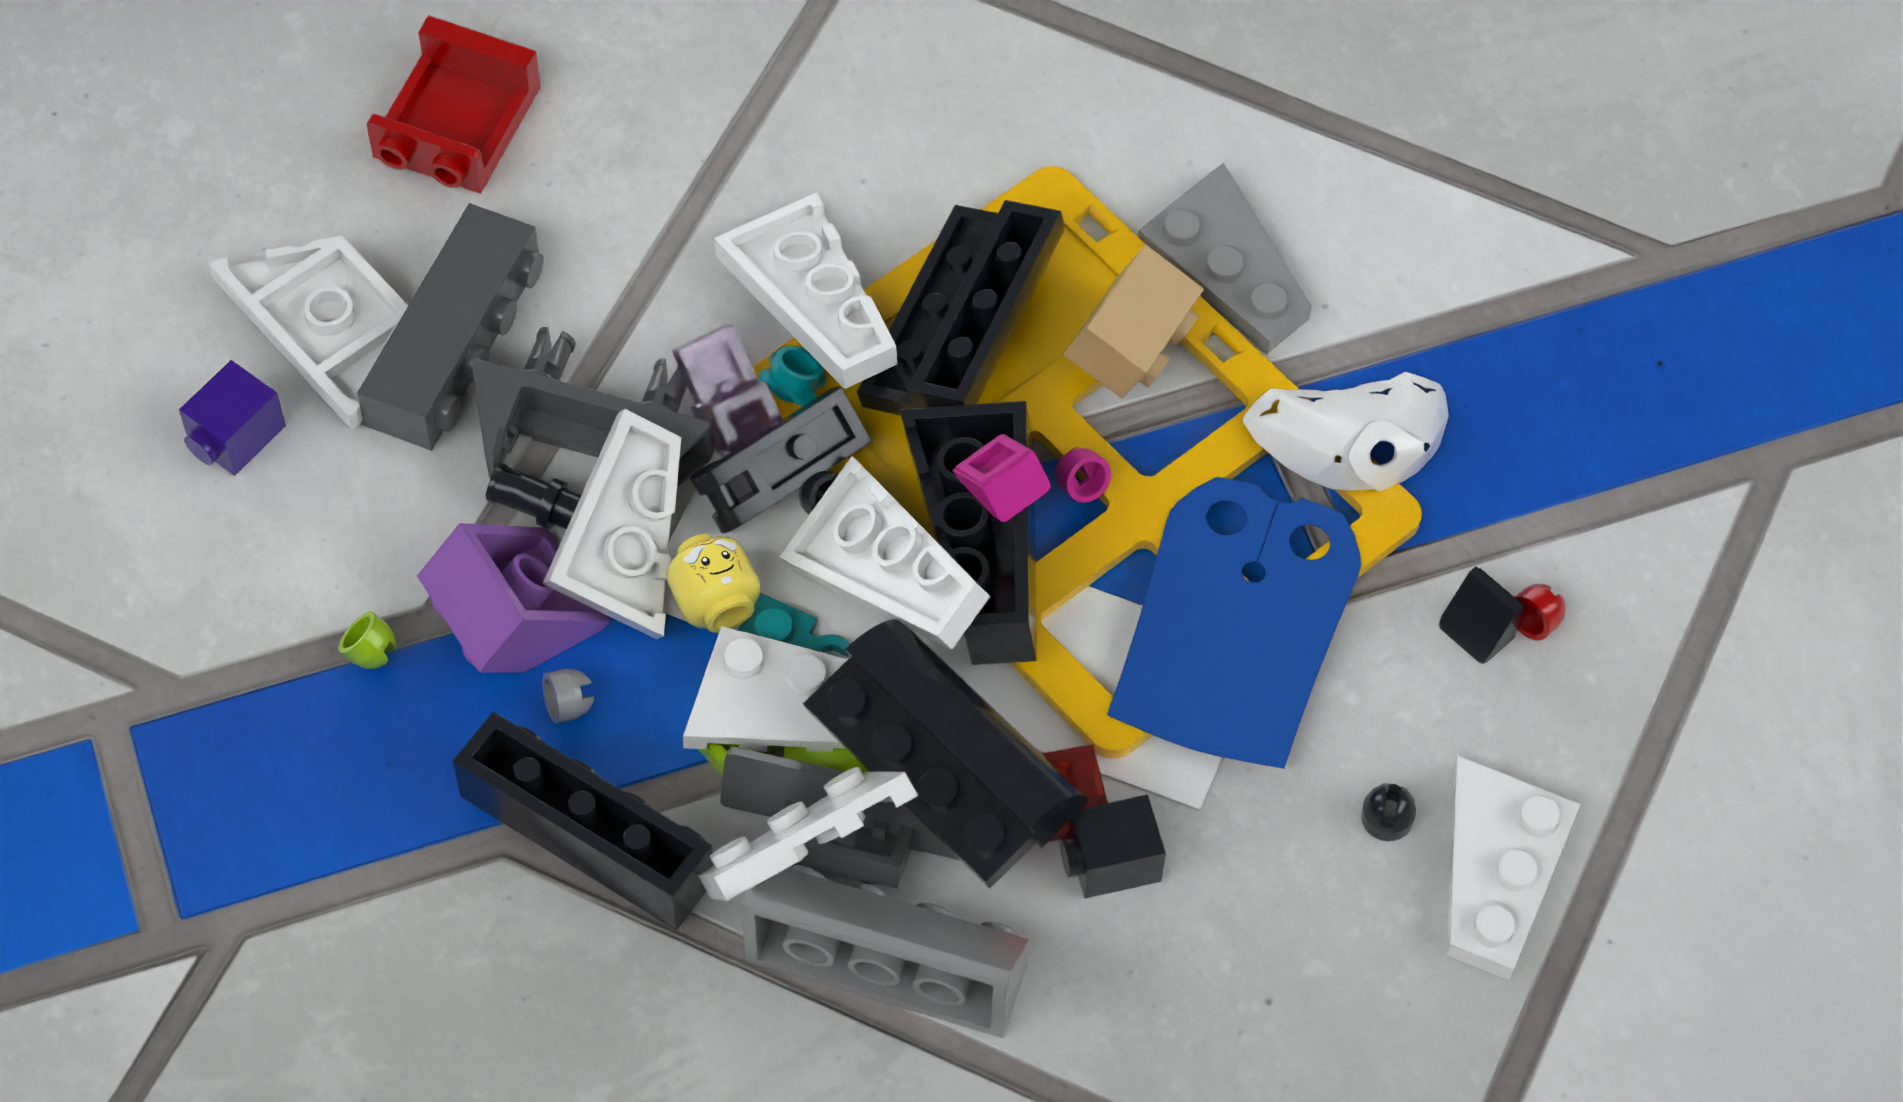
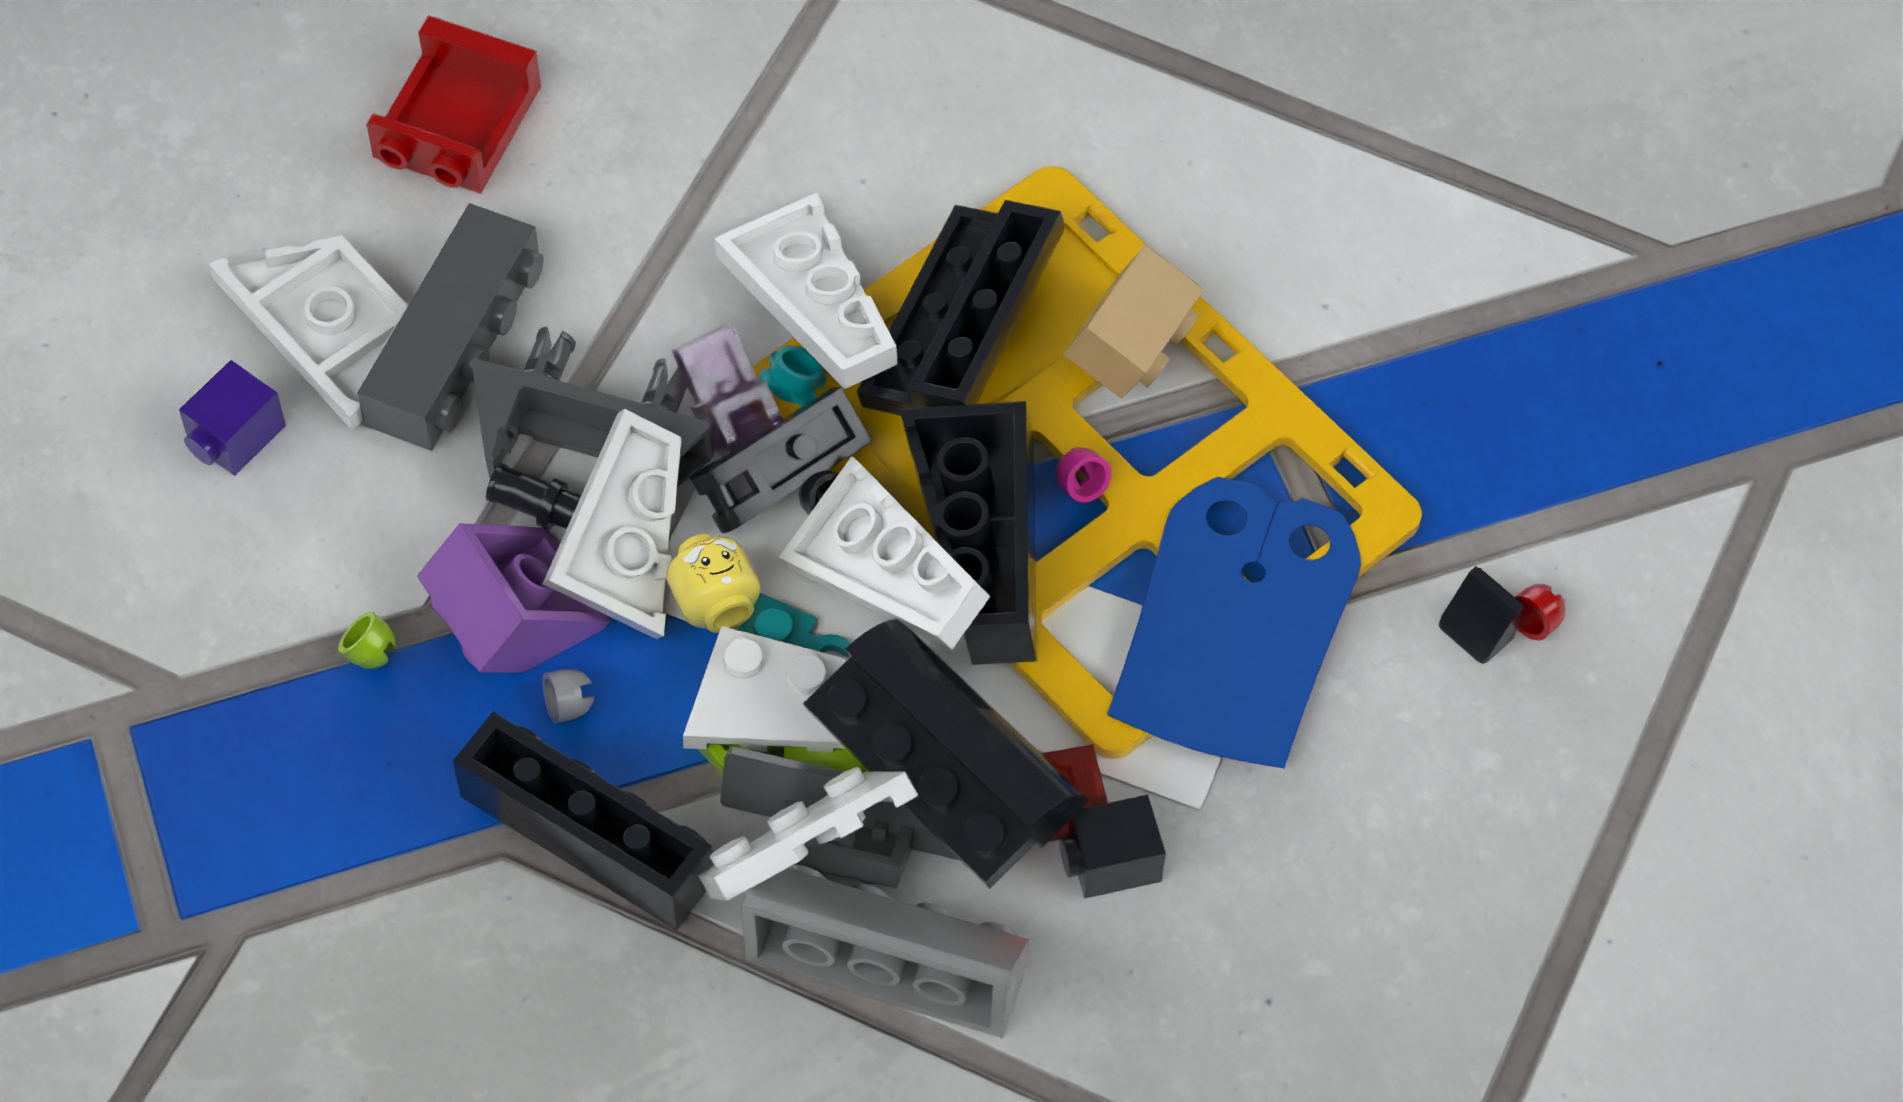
dark pink slope [953,434,1051,522] -> none
light grey wing [1138,163,1312,354] -> none
white piece [1242,372,1449,492] -> none
black hinge [1361,783,1416,841] -> none
white wing [1447,755,1581,981] -> none

